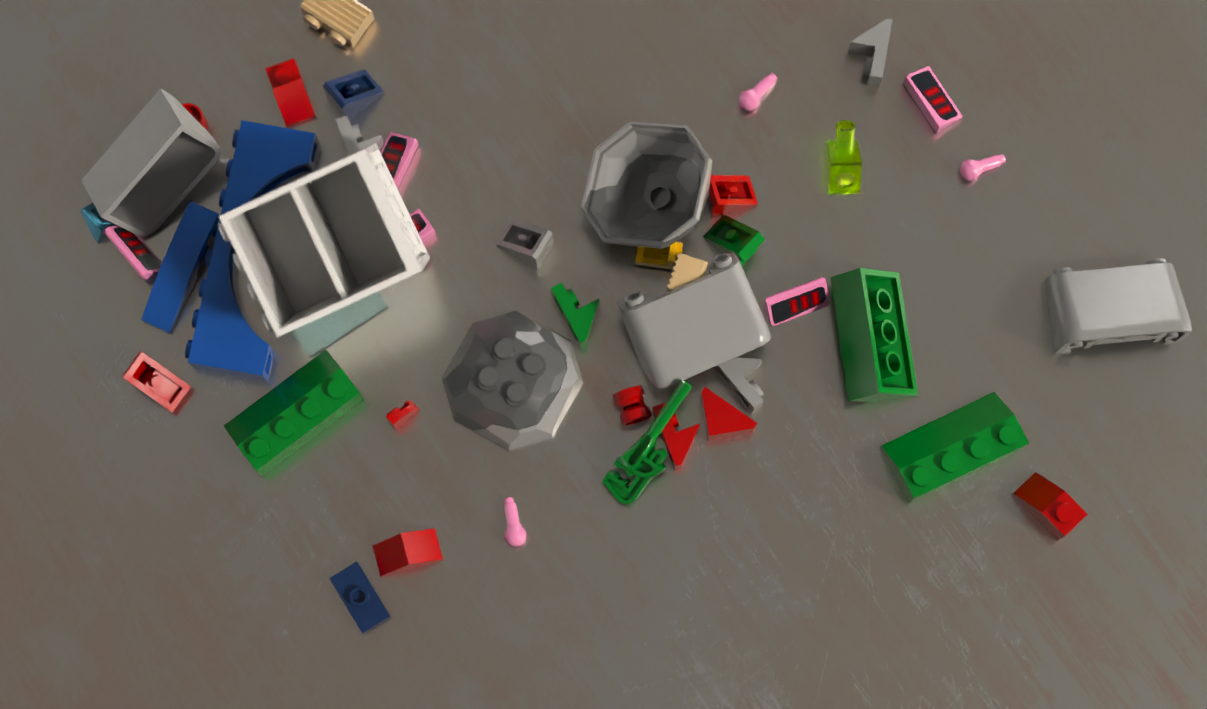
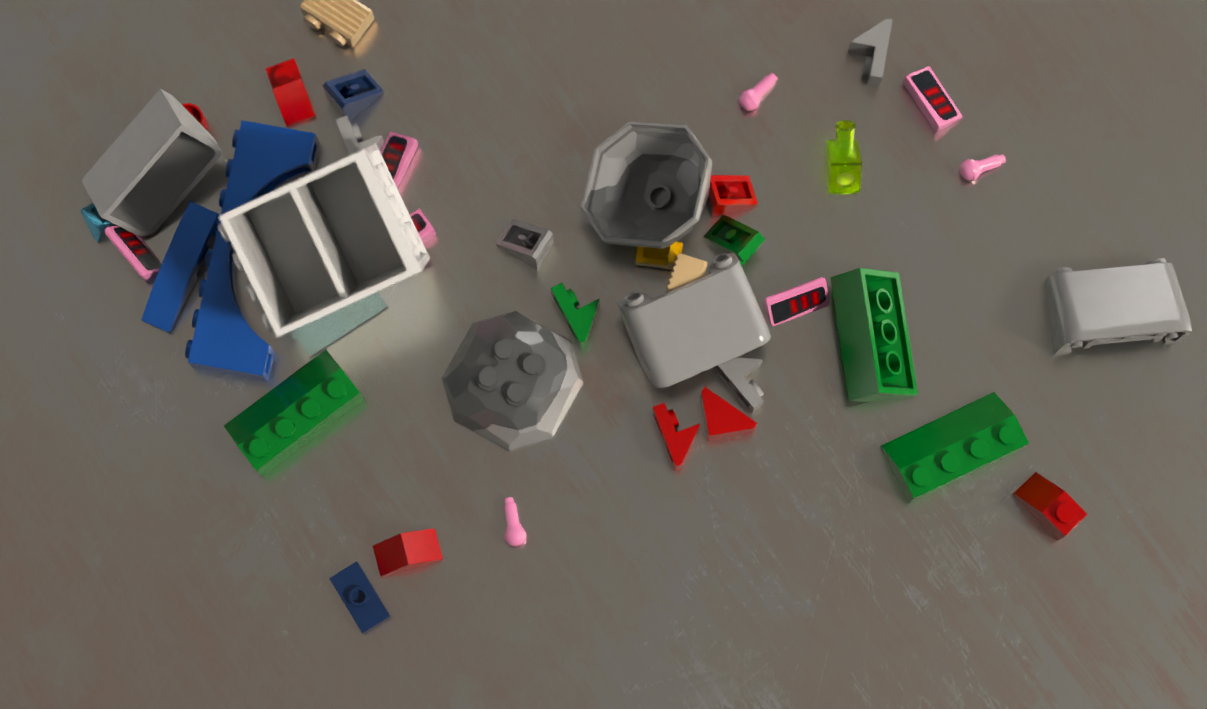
slope [121,351,191,413] -> none
red tile [386,400,419,430] -> none
green piece [602,380,692,504] -> none
red wheel [613,385,652,426] -> none

